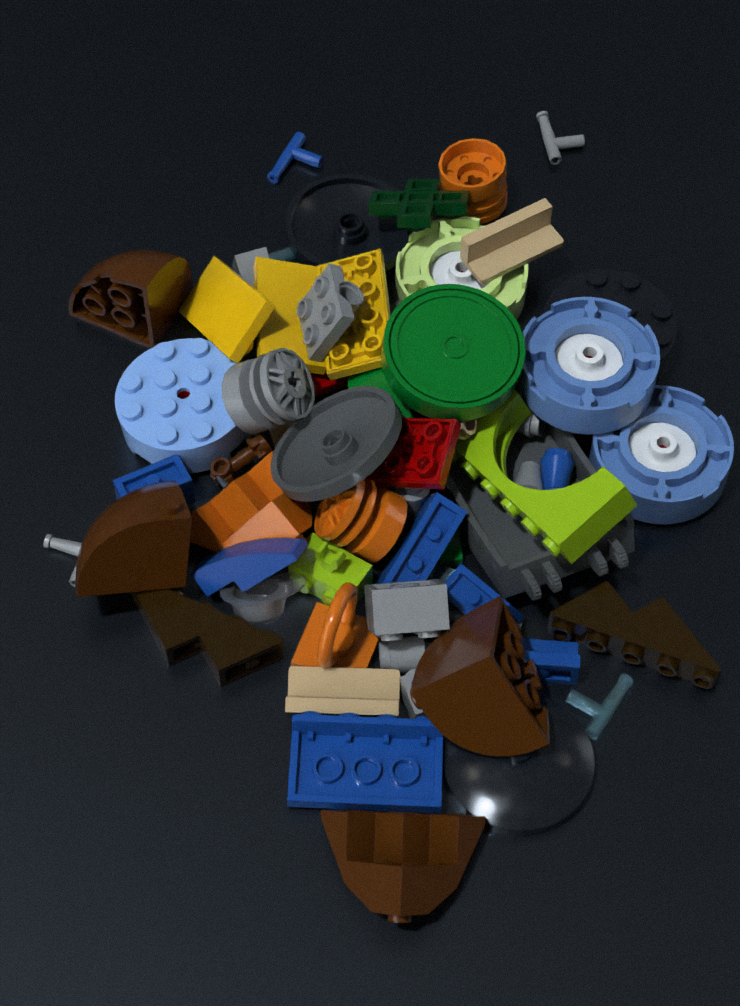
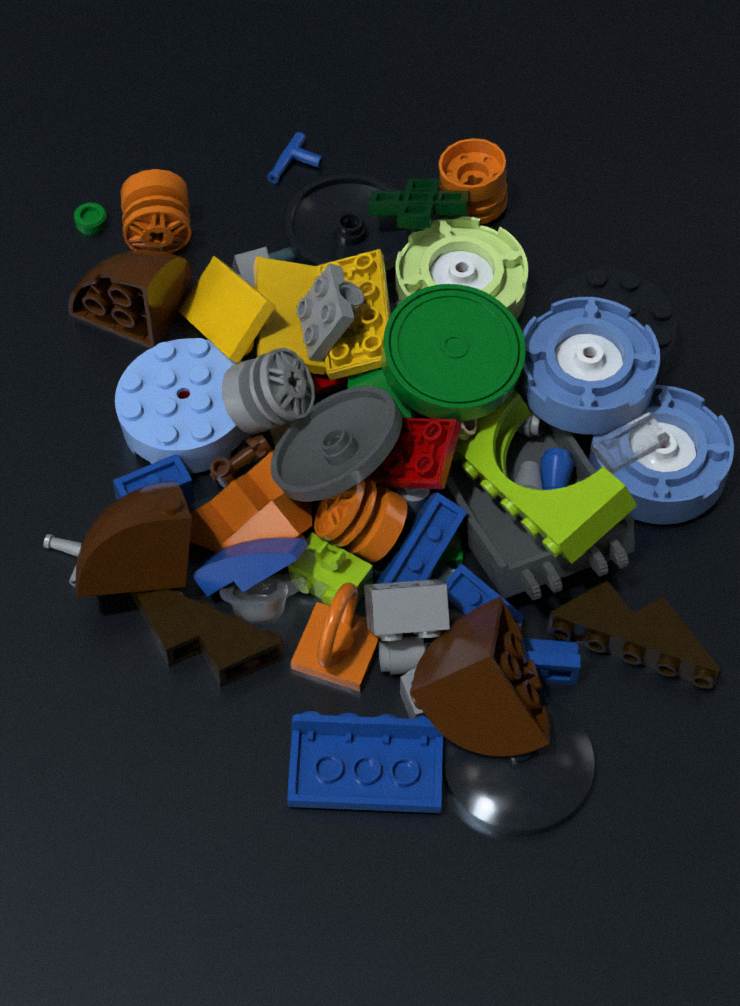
tan panel [285,666,400,716] -> none
reddish brown brick [321,809,486,923] -> none
tan panel [460,198,564,284] -> none
light grey piece [536,111,585,165] -> none
clear light blue piece [566,673,634,740] -> none
none -> green tile [74,203,107,235]
none -> orange wheel [120,169,192,254]
none -> clear tile [590,412,670,474]

